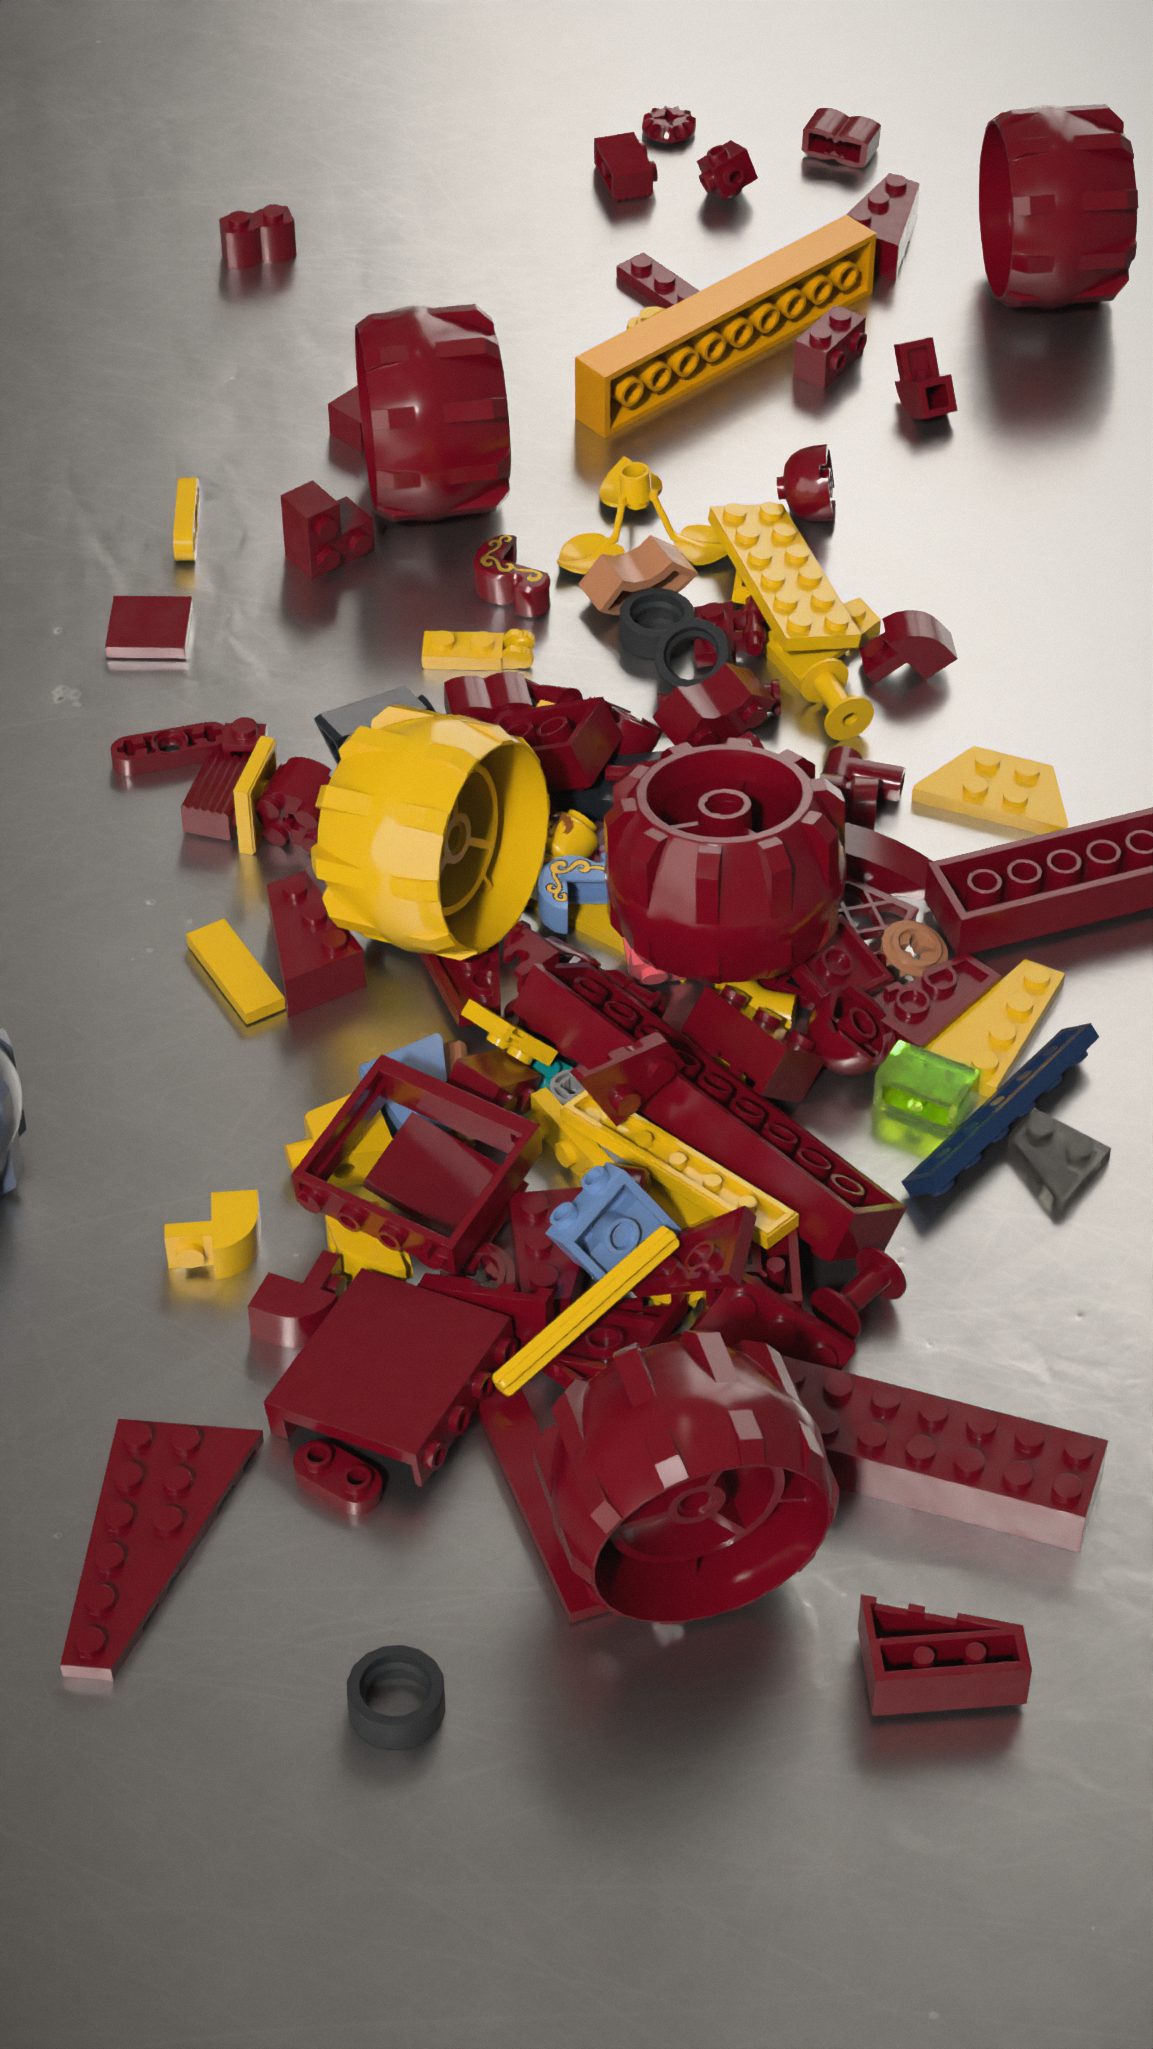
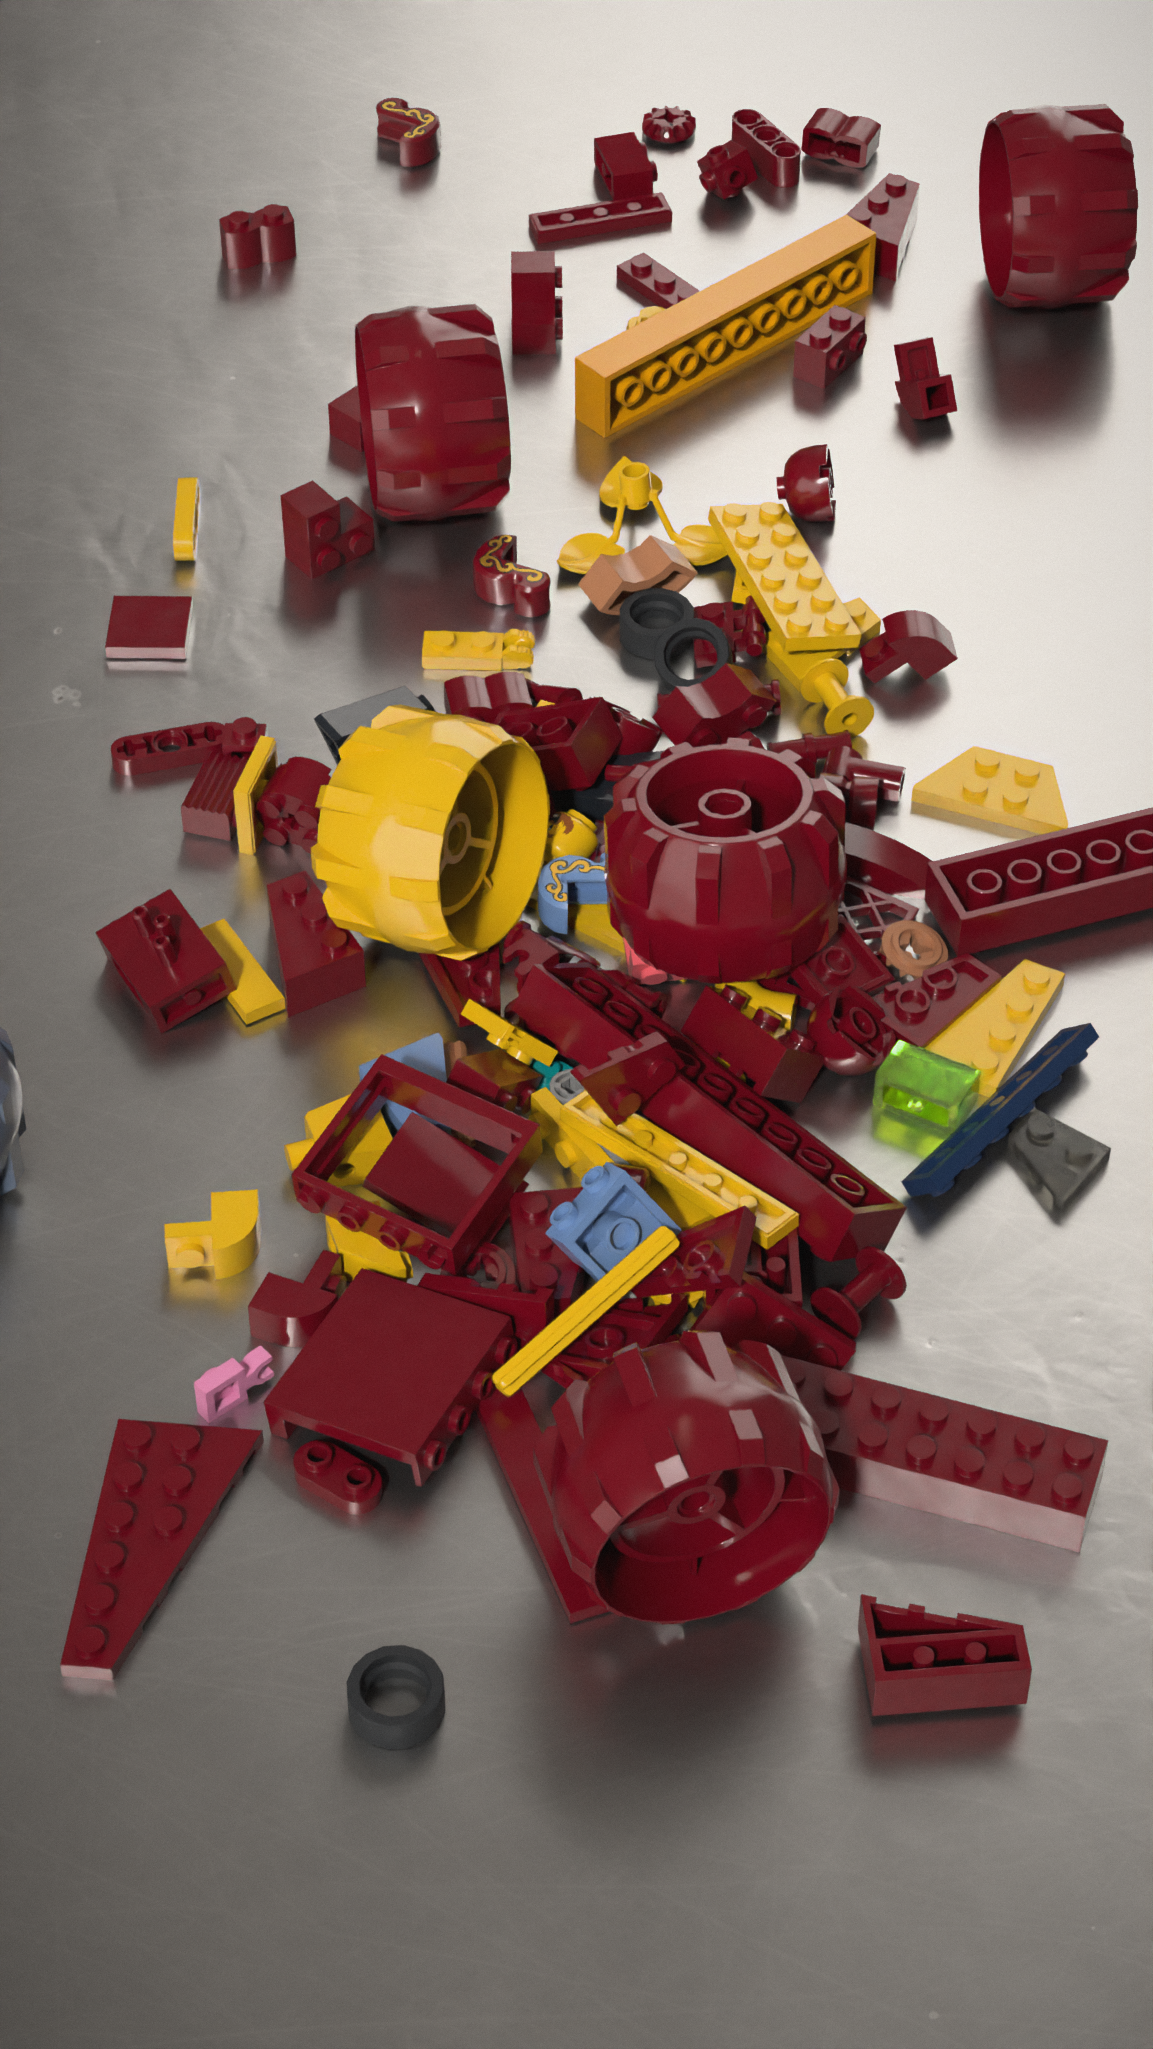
none -> dark red piece [95,889,237,1034]
none -> bright pink plate [194,1345,274,1424]
none -> dark red animal [376,97,441,168]
none -> dark red brick [511,251,563,355]
none -> dark red tile [529,192,673,244]
none -> dark red beam [731,109,801,188]
none -> dark red pin [766,730,852,765]

